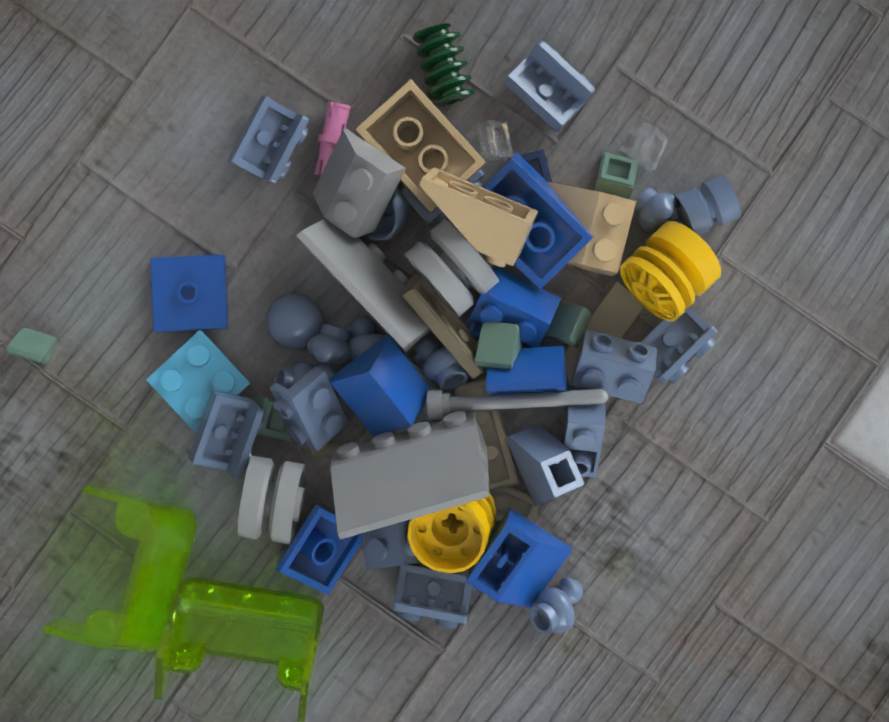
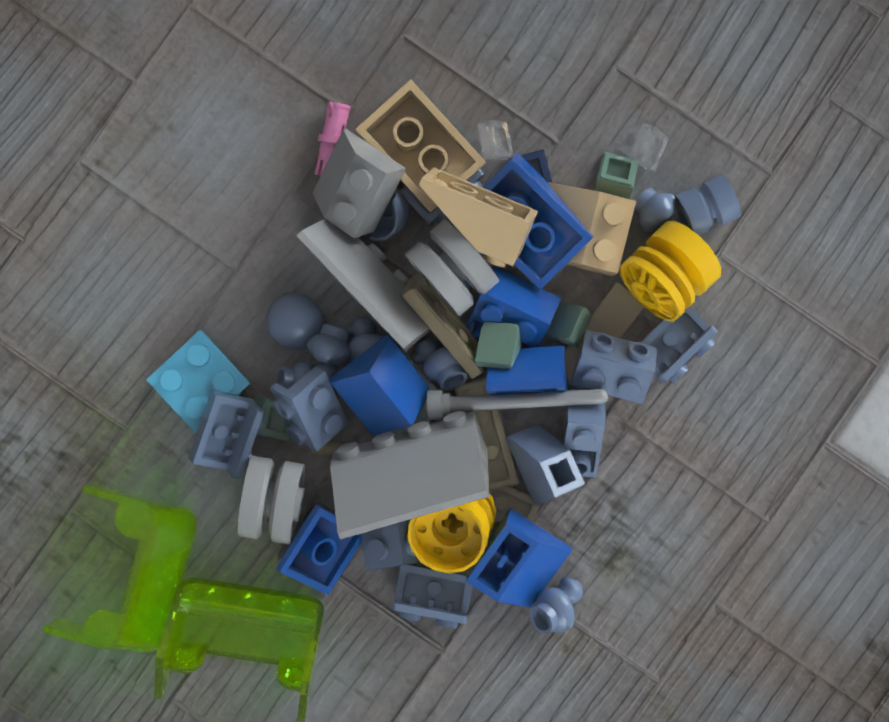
sand green slope [6,328,57,364] -> none
blue plate [150,254,229,332] -> none
sand blue bracket [227,95,309,184] -> none
dark green piece [413,23,475,107] -> none
sand blue bracket [503,40,595,132] -> none

